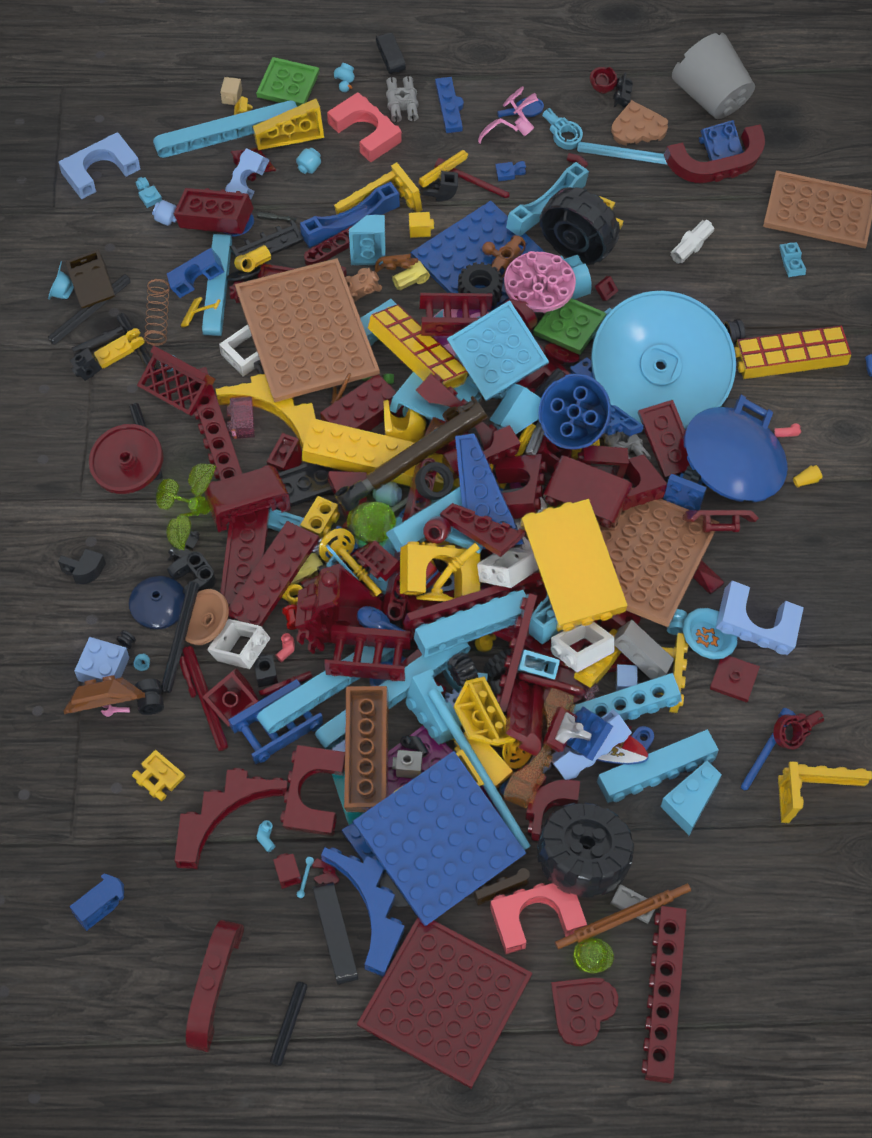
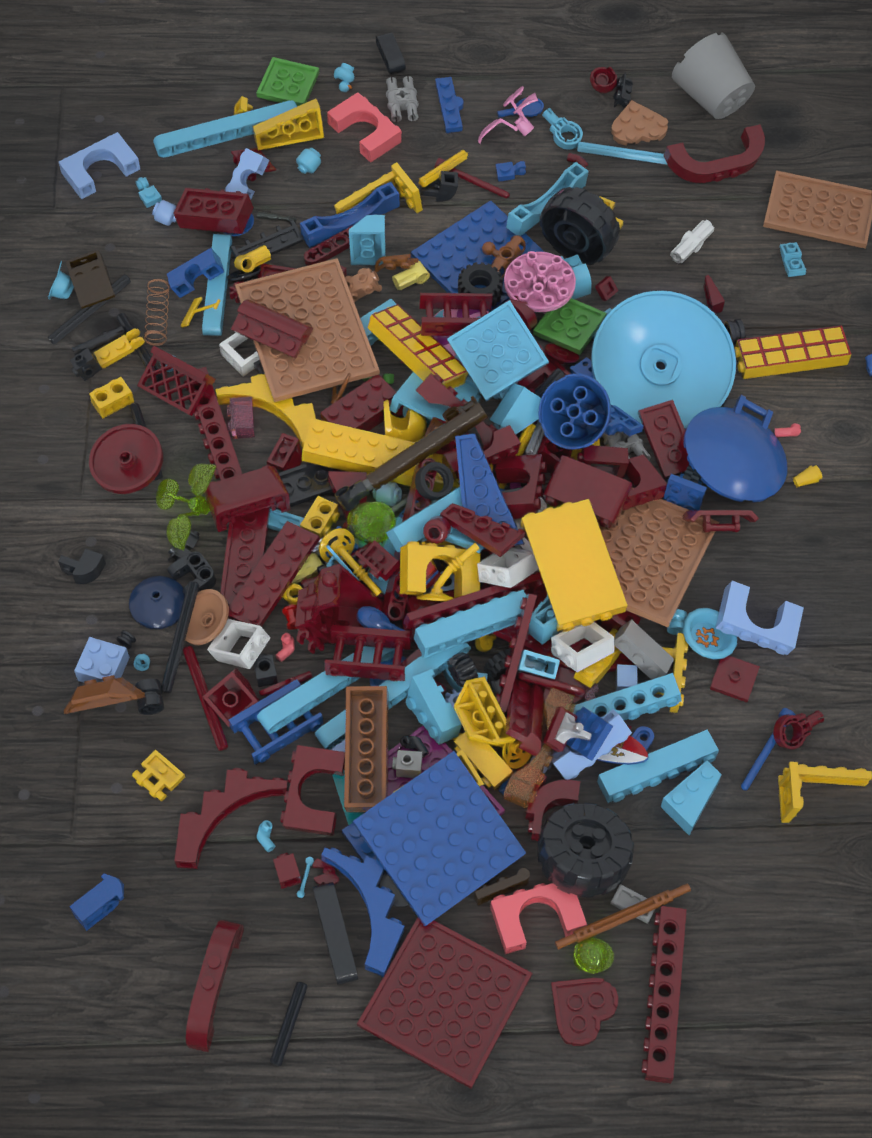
bright pink hand [101,705,130,717] -> none
dark red piece [179,656,197,698] -> none
tan brick [220,77,242,105] -> none
yellow brick [409,212,434,238] -> none
medium azure piece [428,688,531,850] -> none
dark red slope [693,560,724,595] -> none
blue plate [699,120,743,161] -> none
none -> yellow brick [89,377,134,419]
none -> dark red brick [231,299,313,359]
none -> dark red slope [703,275,725,314]

